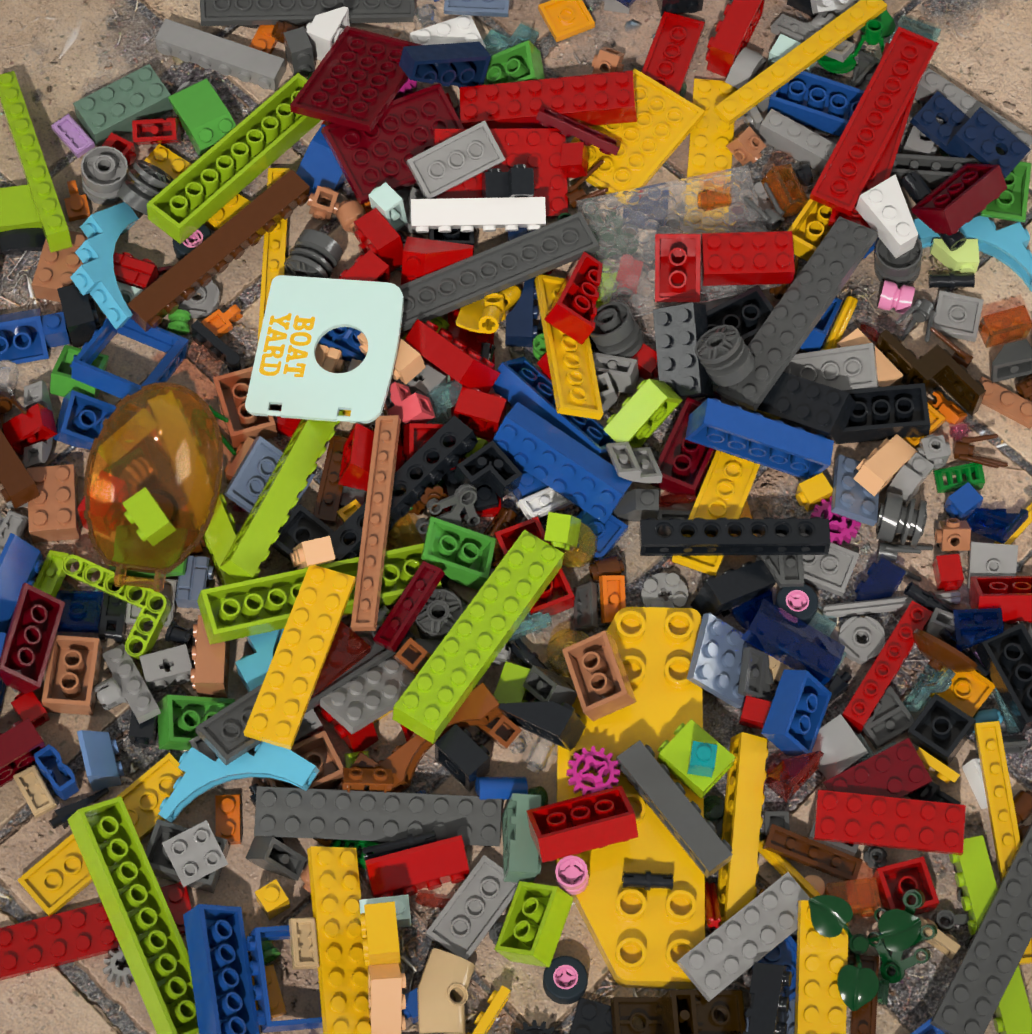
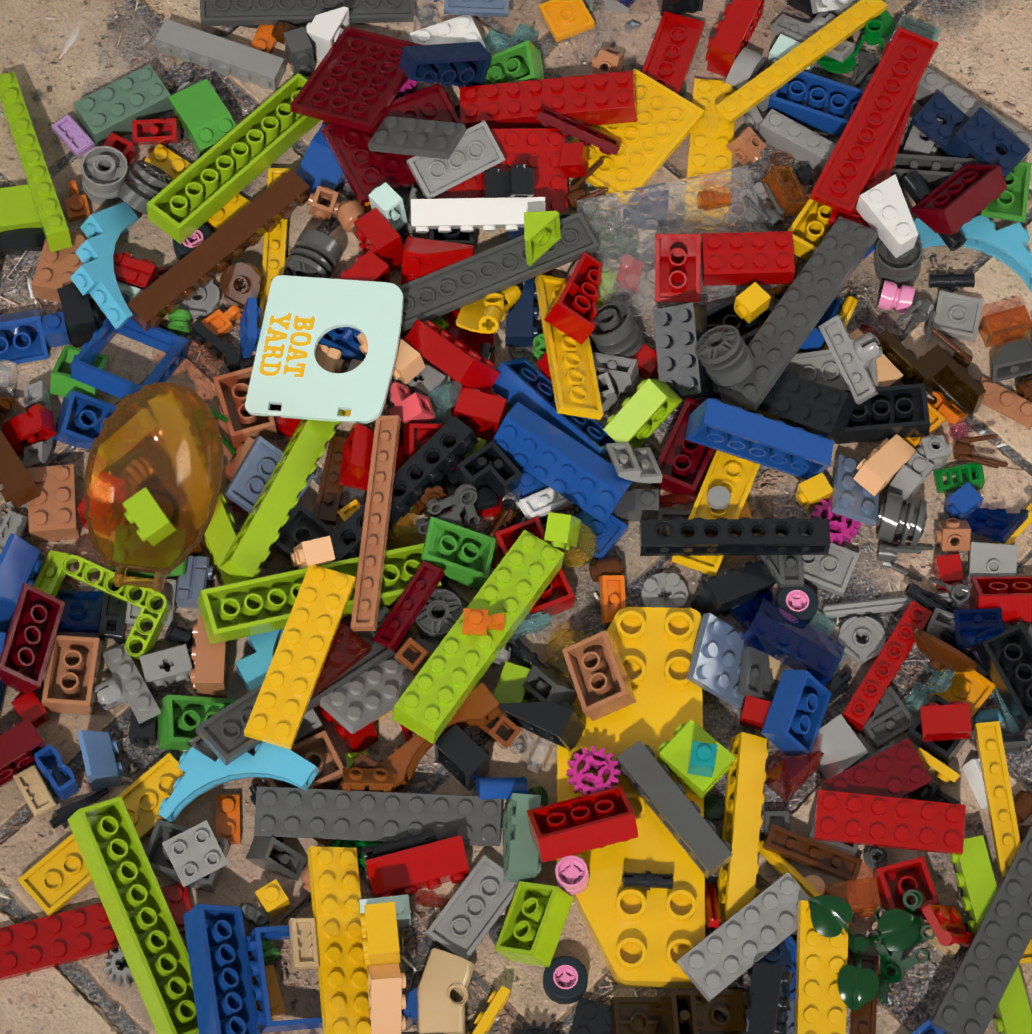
dark grey plate [573,581,598,633] -> none
clear blue slope [855,557,906,601] -> none
yellowish green slope [930,239,980,274] -> none
none -> reddish brown plate [219,262,265,307]
none -> dark grey gear [238,903,273,927]
none -> blue plate [240,297,261,359]
none -> dark grey plate [368,116,466,159]
none -> orange plate [462,608,505,636]
none -> lime slope [524,211,561,266]
none -> light grey tile [707,486,731,510]
none -> yellow brick [733,282,771,323]
none -> light grey plate [818,315,883,405]
none -> red brick [920,701,972,742]
none -> red plate [922,904,974,947]
none -> dark grey plant [929,573,972,609]

